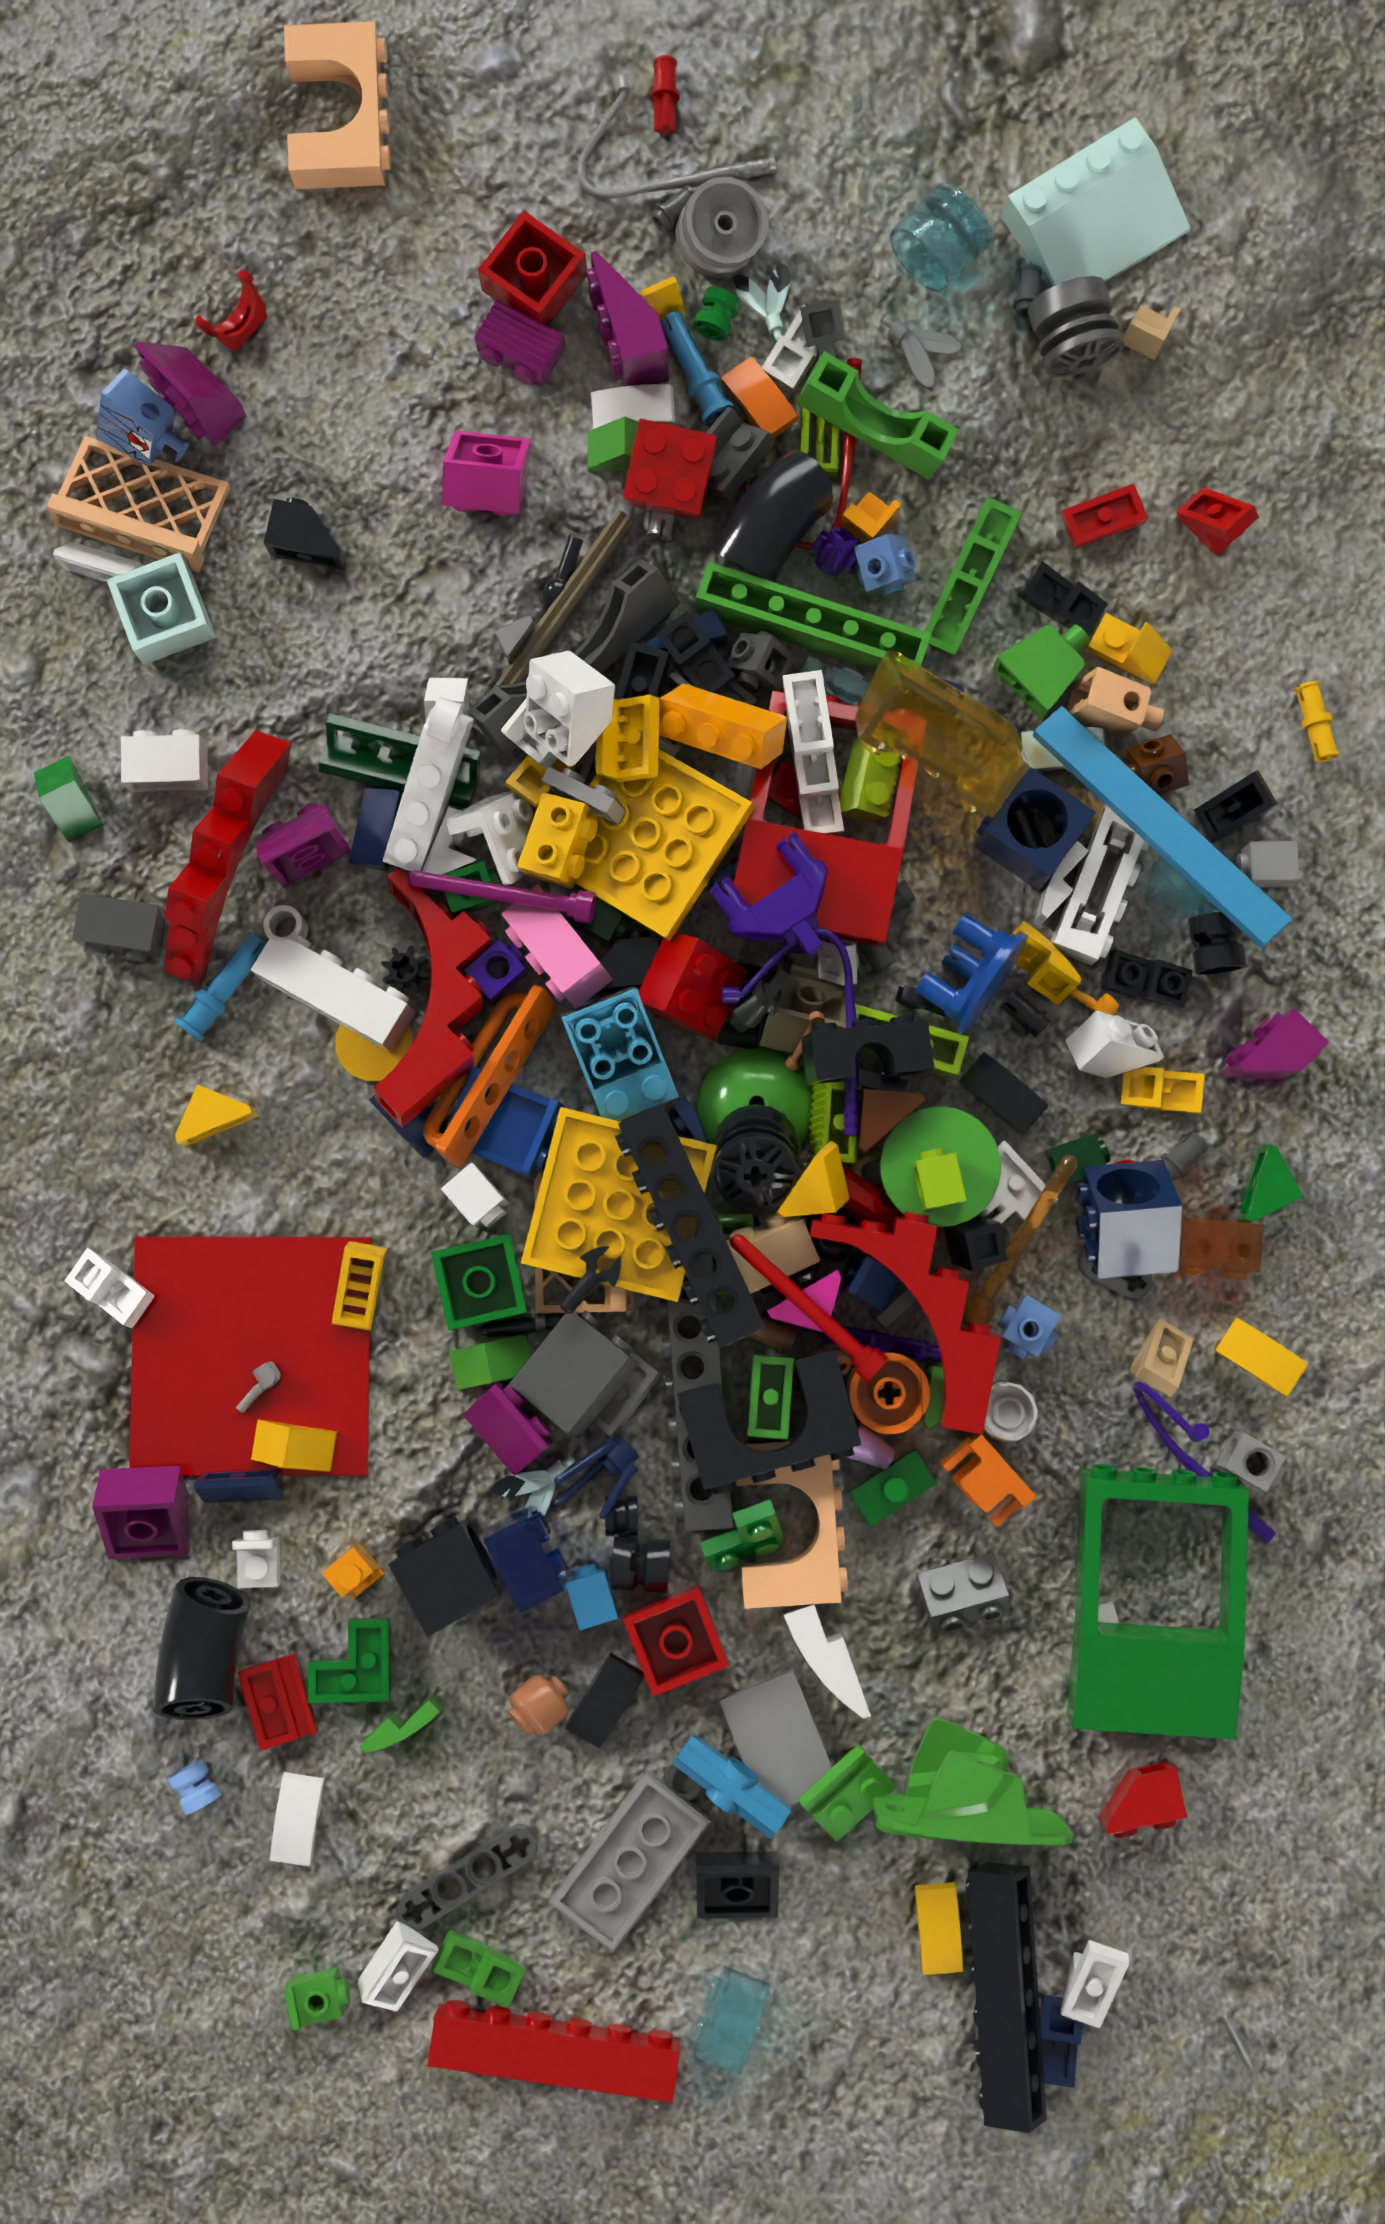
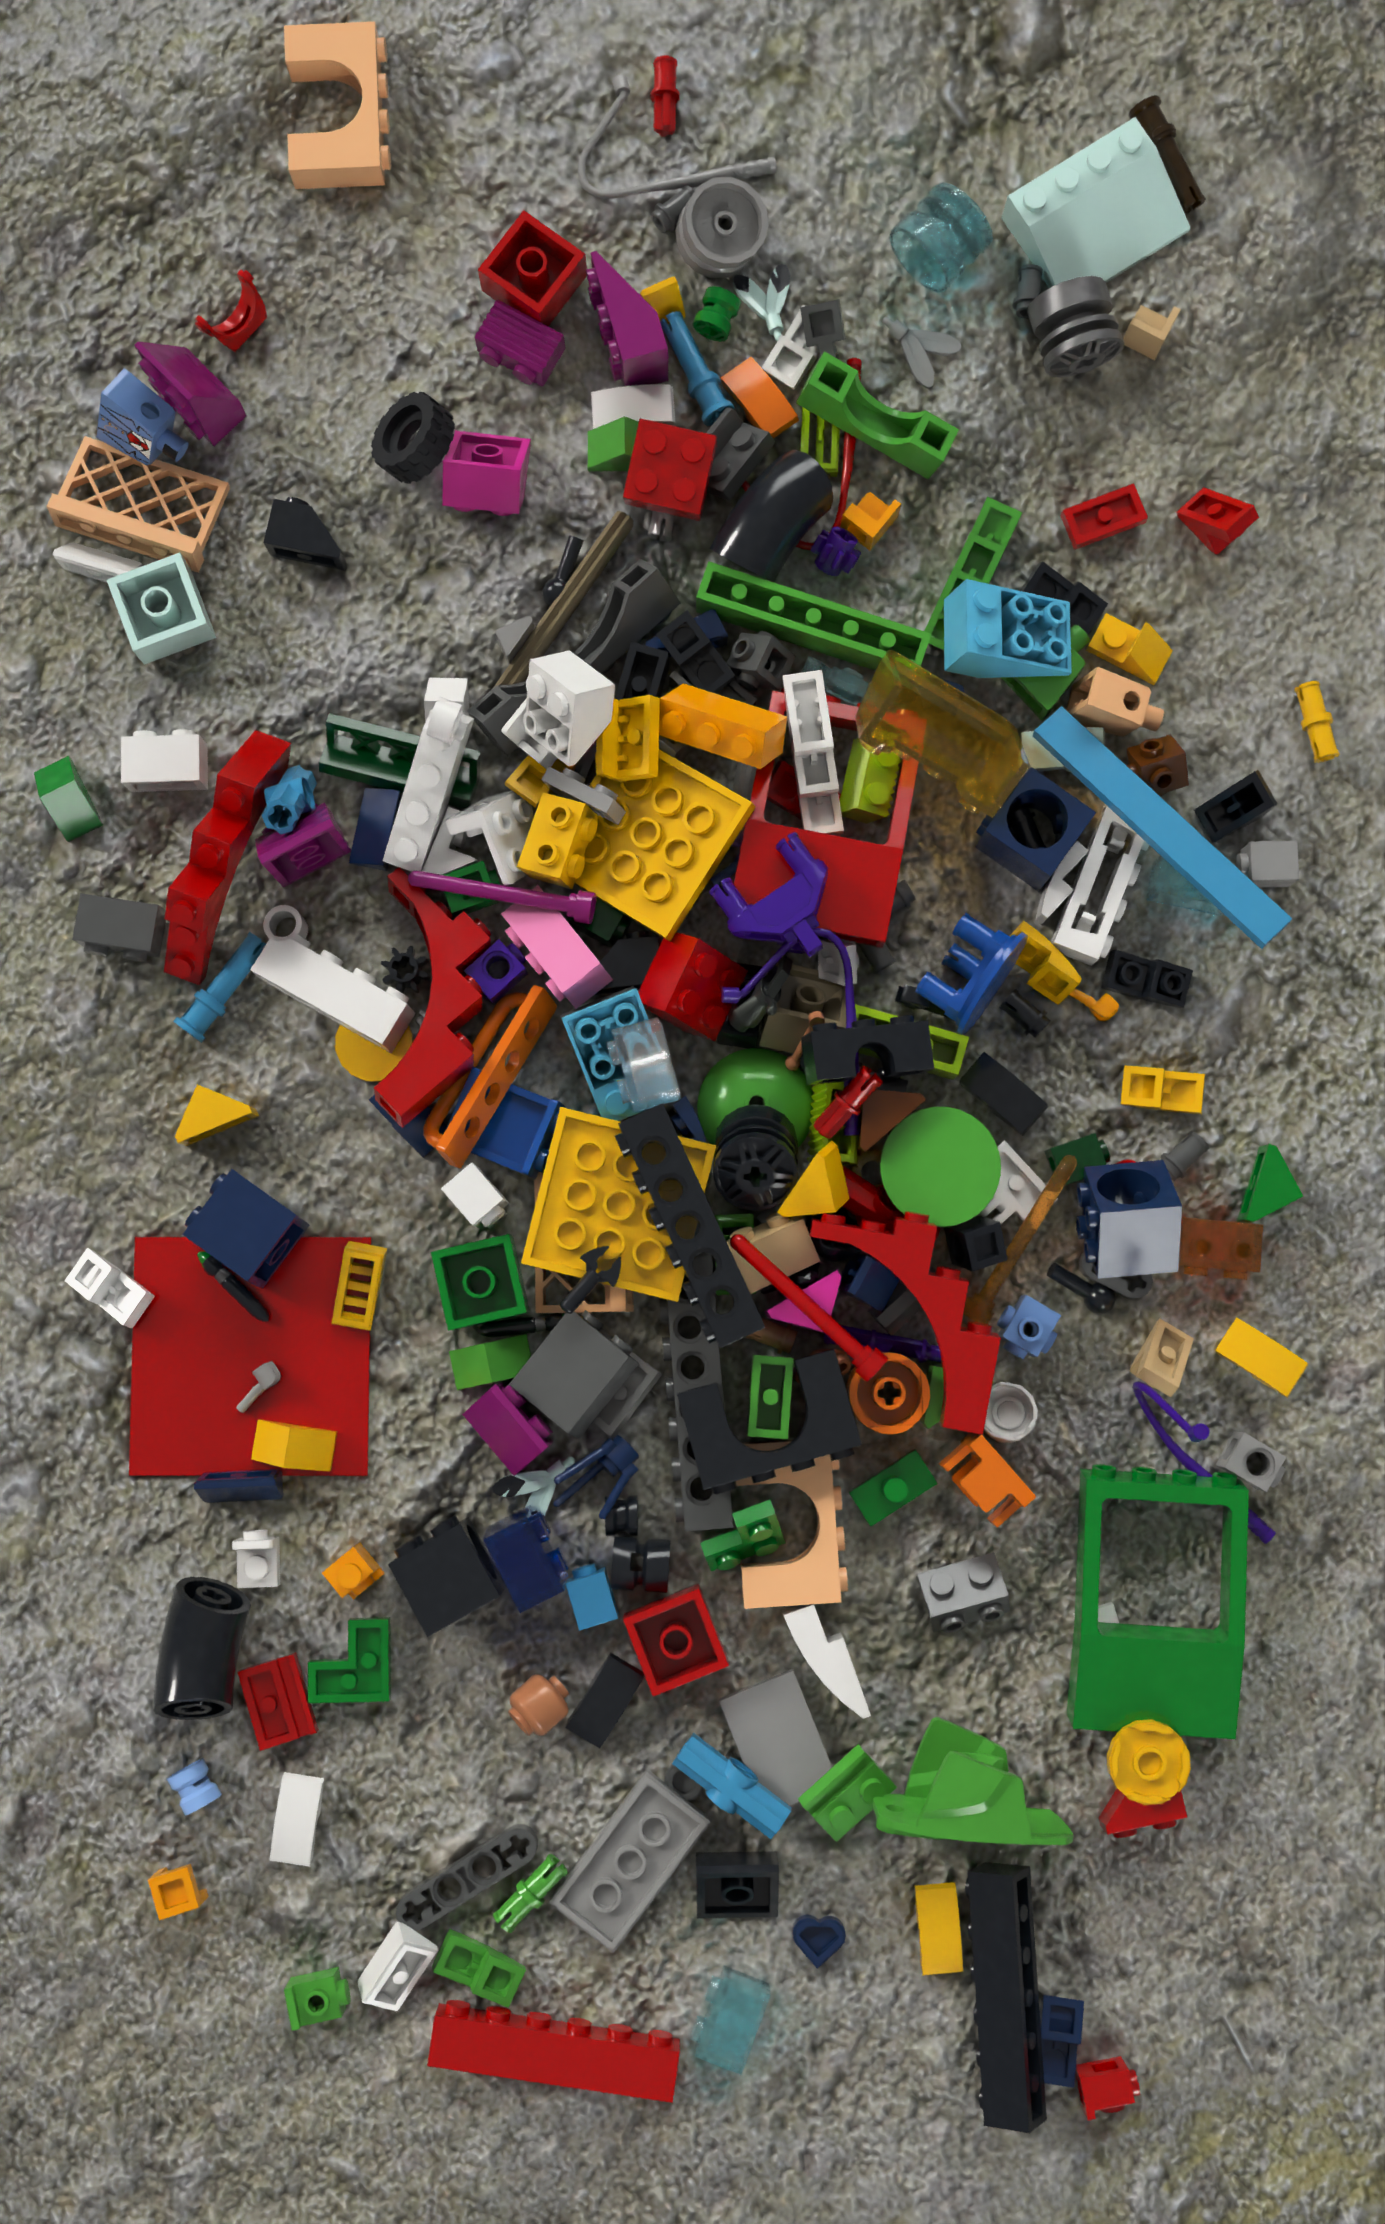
magenta slope [92,1466,189,1559] -> none
bright green slope [359,1693,444,1753] -> none
lavender cone [846,1420,895,1470] -> none
medium blue brick [854,533,917,598] -> none
lime brick [912,1148,967,1211] -> none
white slope [1061,1940,1129,2028] -> none
white slope [1065,1011,1164,1078] -> none
black wheel [1188,912,1247,975] -> none
magenta slope [1220,1008,1329,1080] -> none
none -> light orange panel [148,1864,209,1921]
none -> dark blue brick [182,1169,310,1289]
none -> black piece [197,1251,269,1322]
none -> dark azure piece [261,765,317,834]
none -> black tyre [371,391,455,484]
none -> bright green pin [493,1854,568,1933]
none -> clear brick [606,1017,681,1112]
none -> dark blue tile [792,1914,846,1969]
none -> red axle [813,1066,883,1139]
none -> medium azure slope [944,579,1072,678]
none -> black bar [1047,1263,1116,1314]
none -> red brick [1075,2056,1140,2121]
none -> yellow tile [1107,1719,1191,1805]
none -> dark brown pin [1128,95,1206,213]

